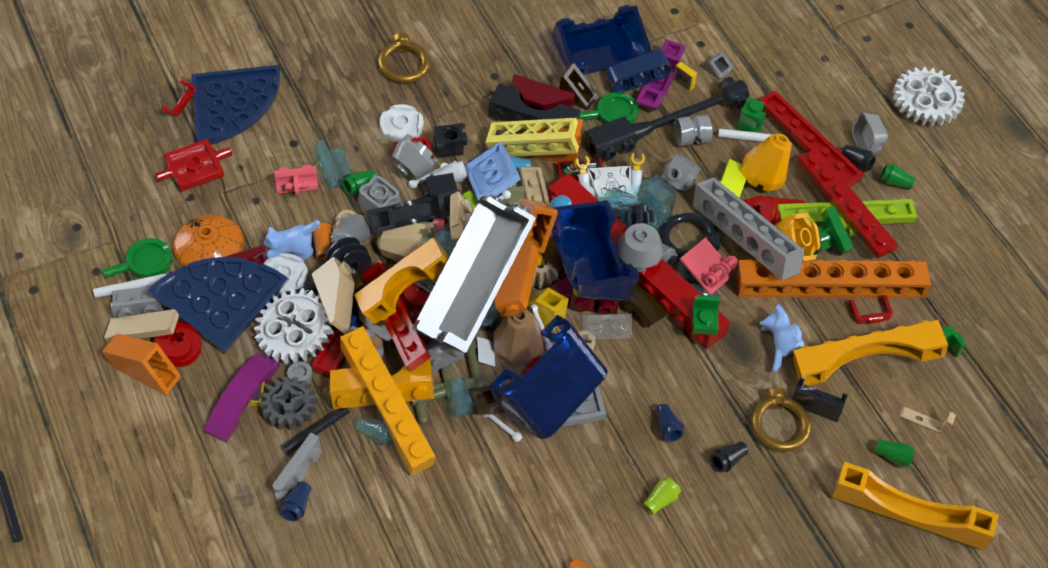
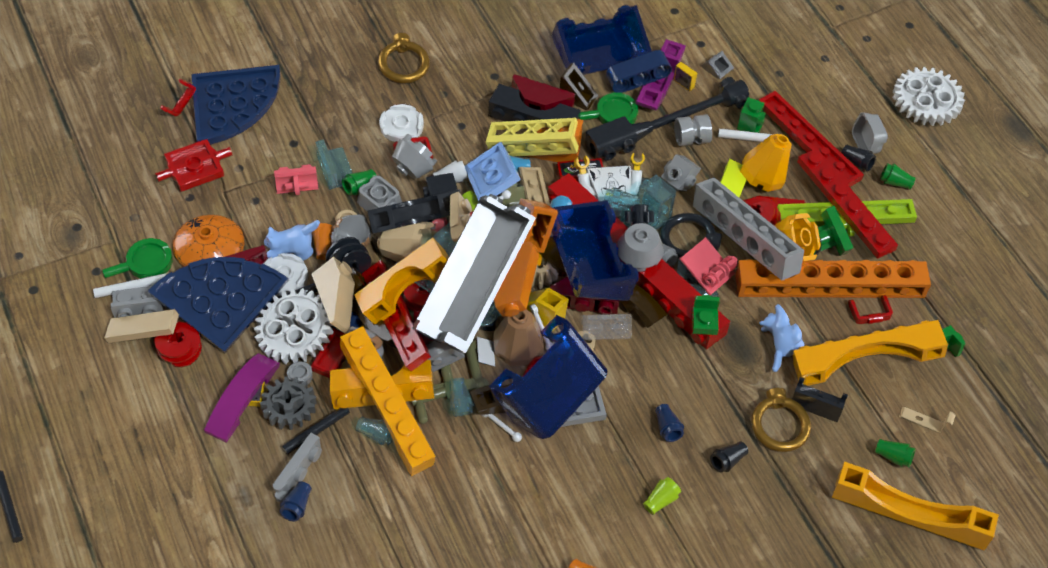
orange slope [101,333,182,395] -> none
white hinge [408,163,448,189] -> none
black brick [434,124,468,158] -> none

